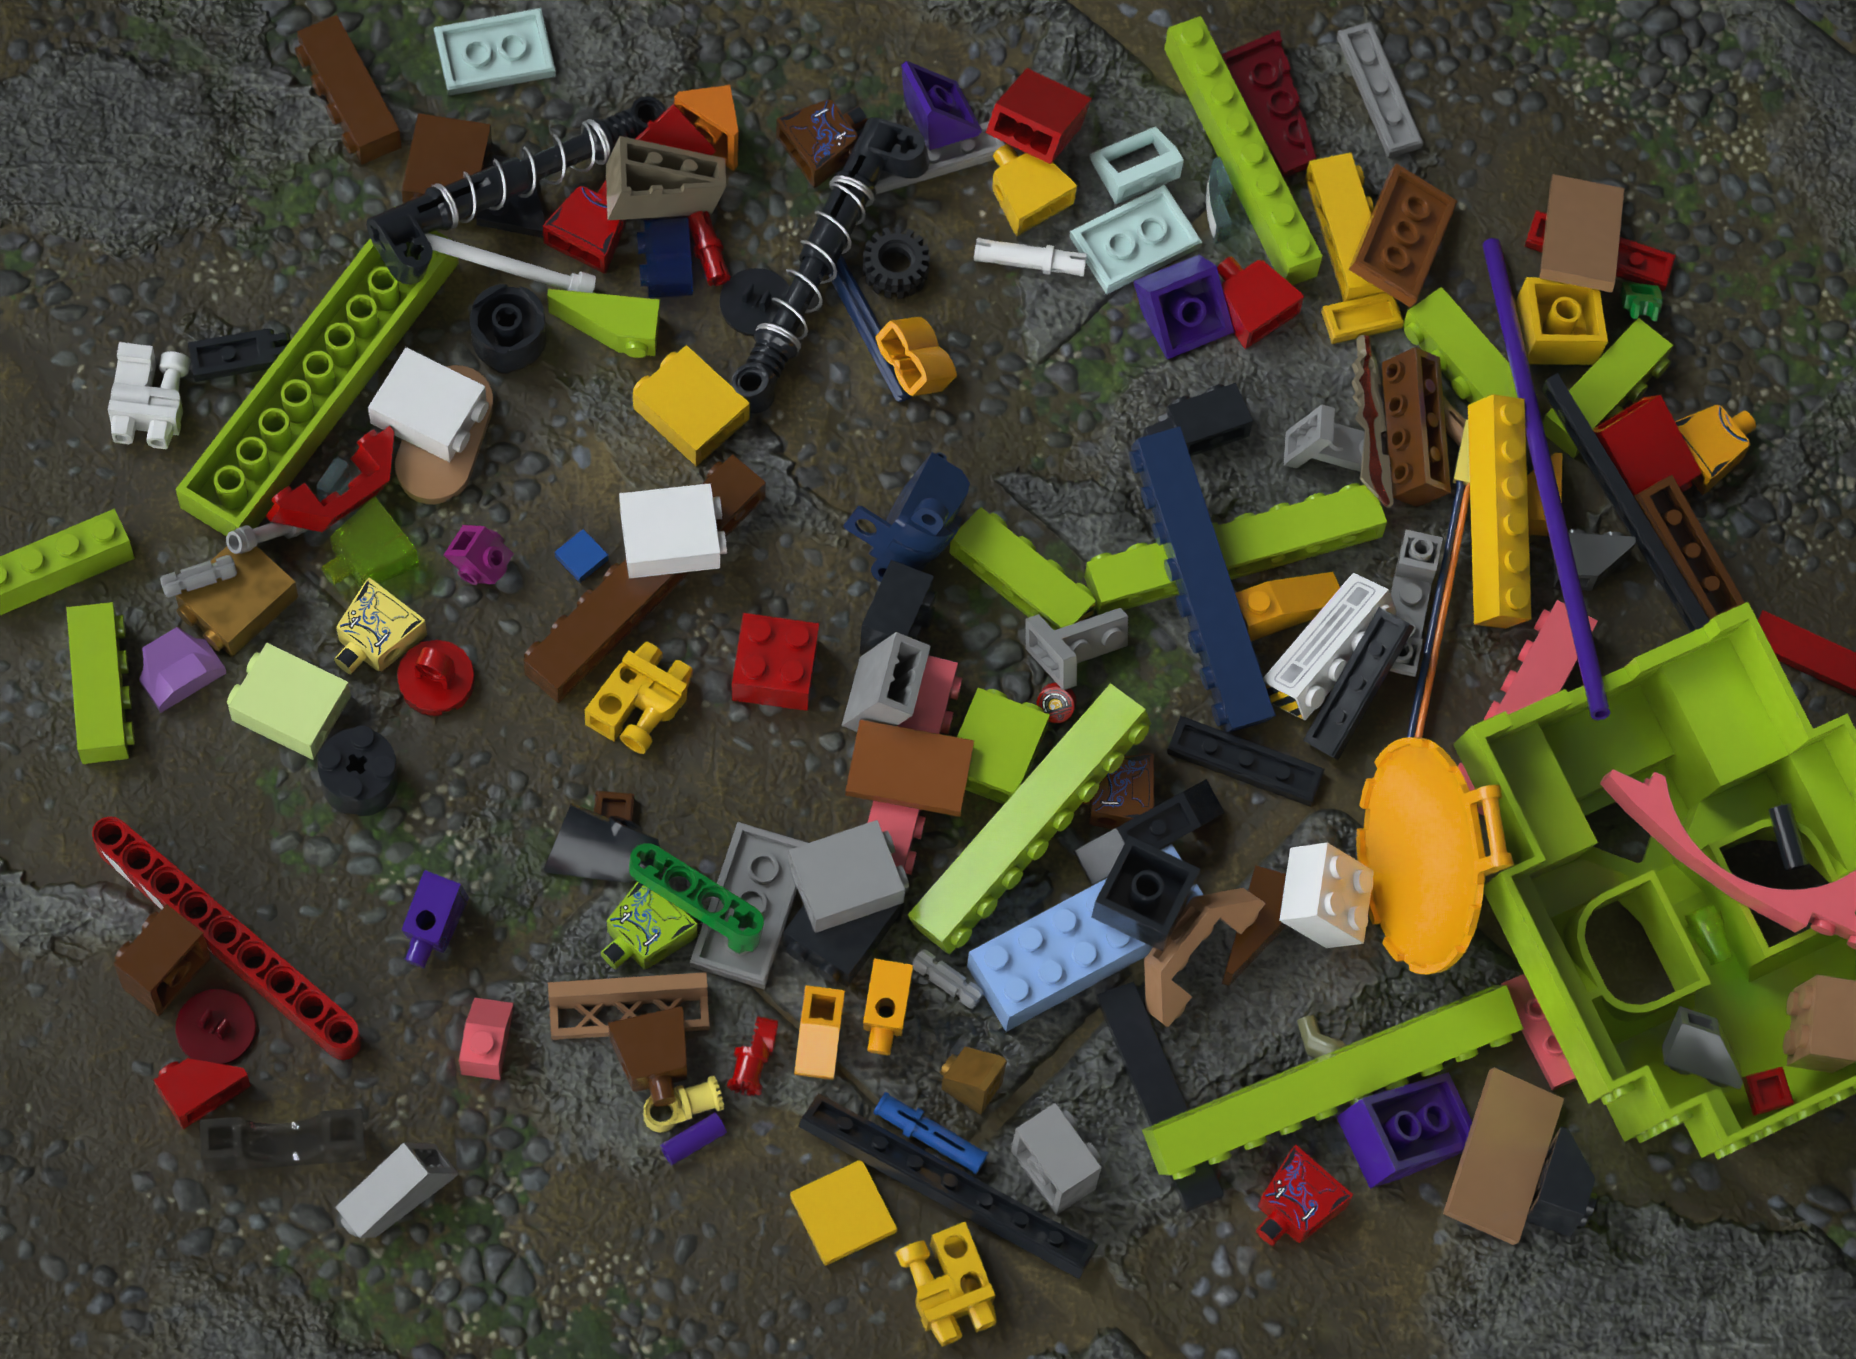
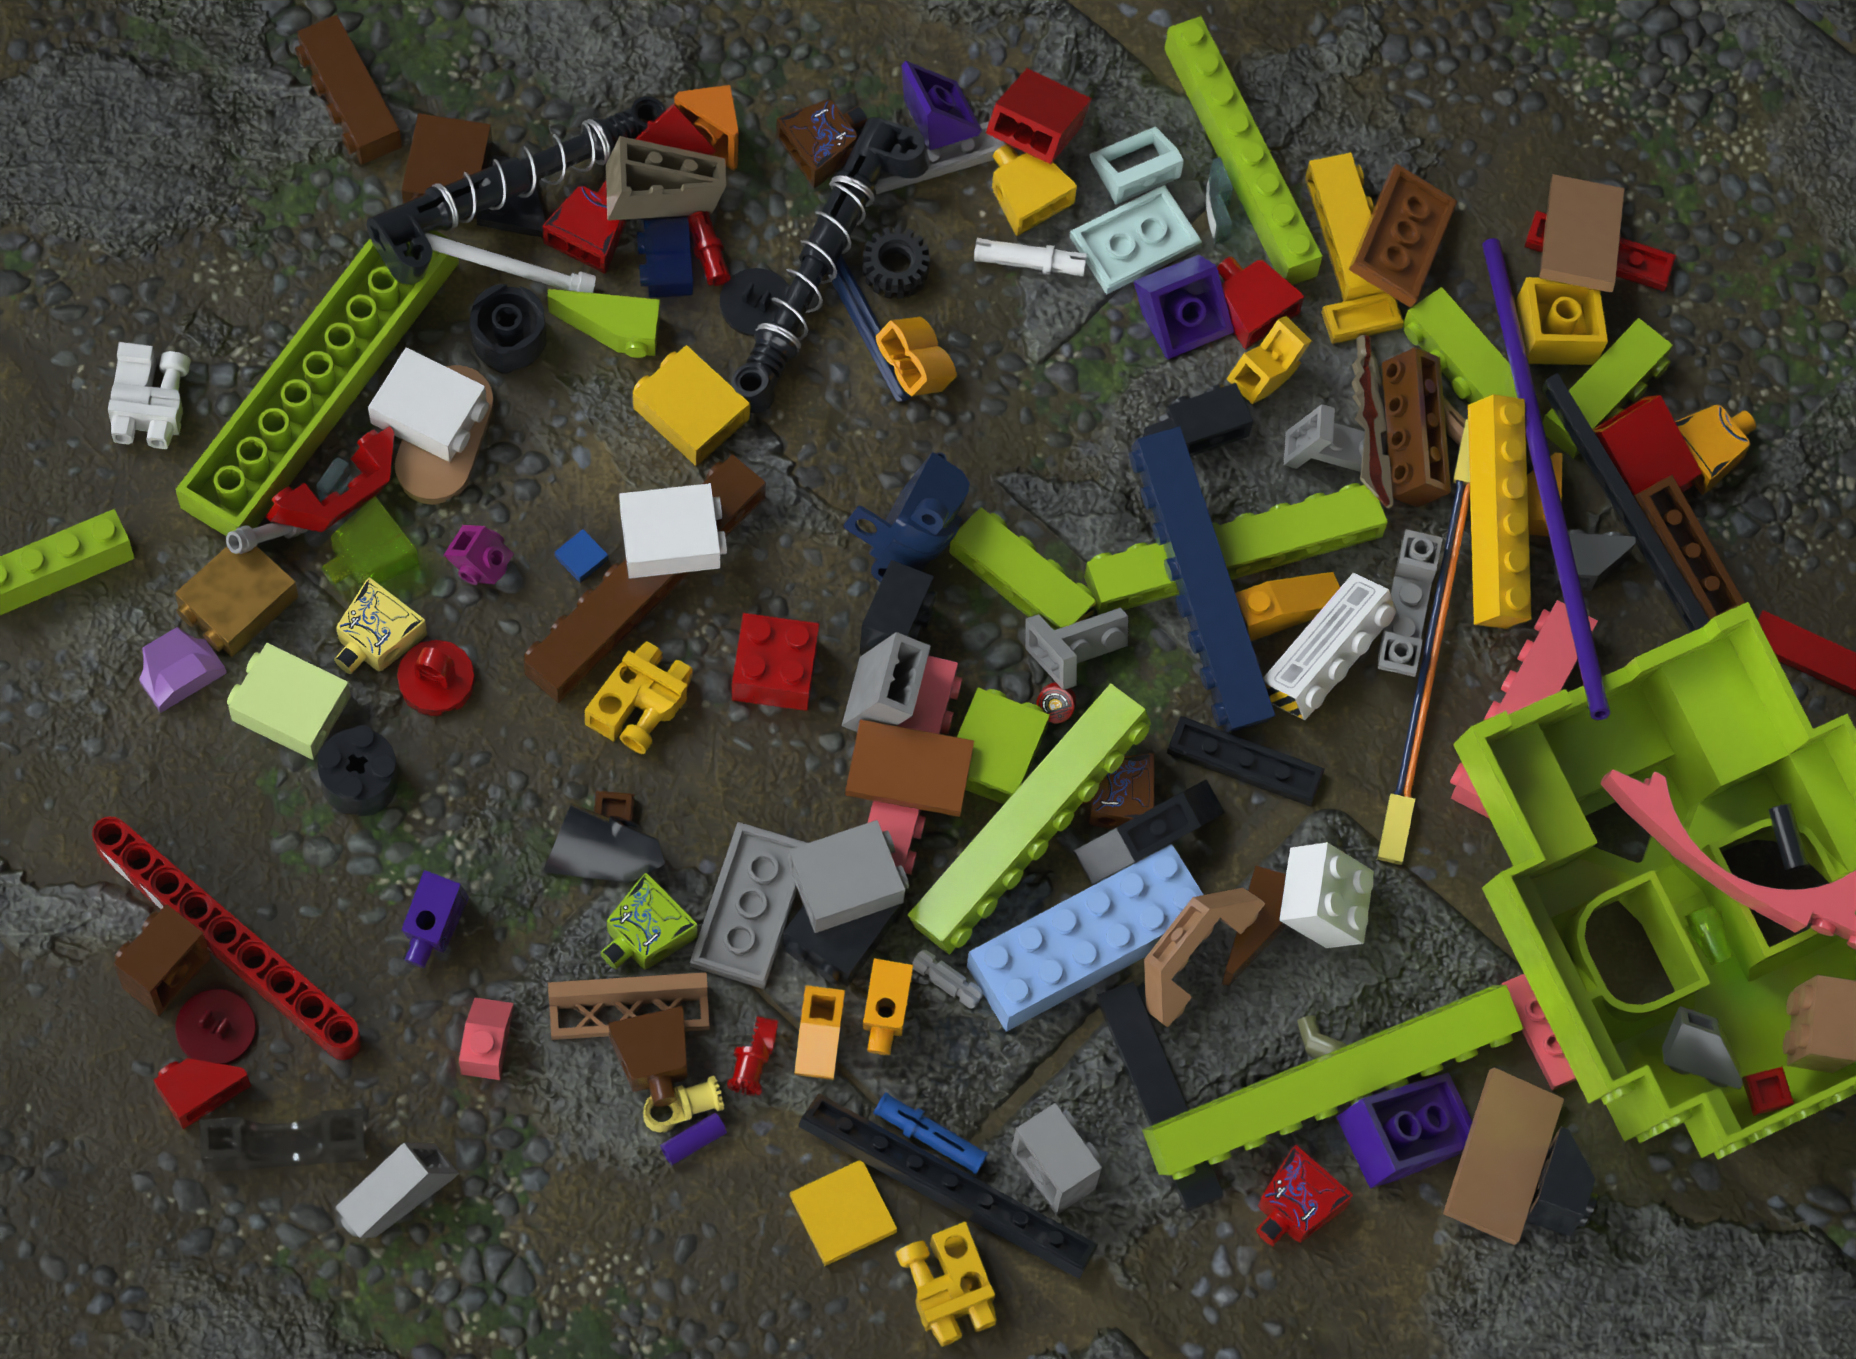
lime brick [66,602,135,764] -> none
light grey axle [160,555,237,597] -> none
black hinge [188,328,291,382] -> none
light aqua tile [434,8,556,96] -> none
green beam [629,843,764,954] -> none
pearl gold slope [940,1046,1007,1115] -> none
black brick [1091,835,1200,951] -> none
dark red wing [1221,30,1316,179] -> none
black tile [1303,607,1414,760] -> none
light grey tile [1337,22,1423,158] -> none
light orange dish [1356,737,1514,974] -> none
green plate [1620,282,1663,321] -> none
none -> yellow brick [1226,316,1312,404]

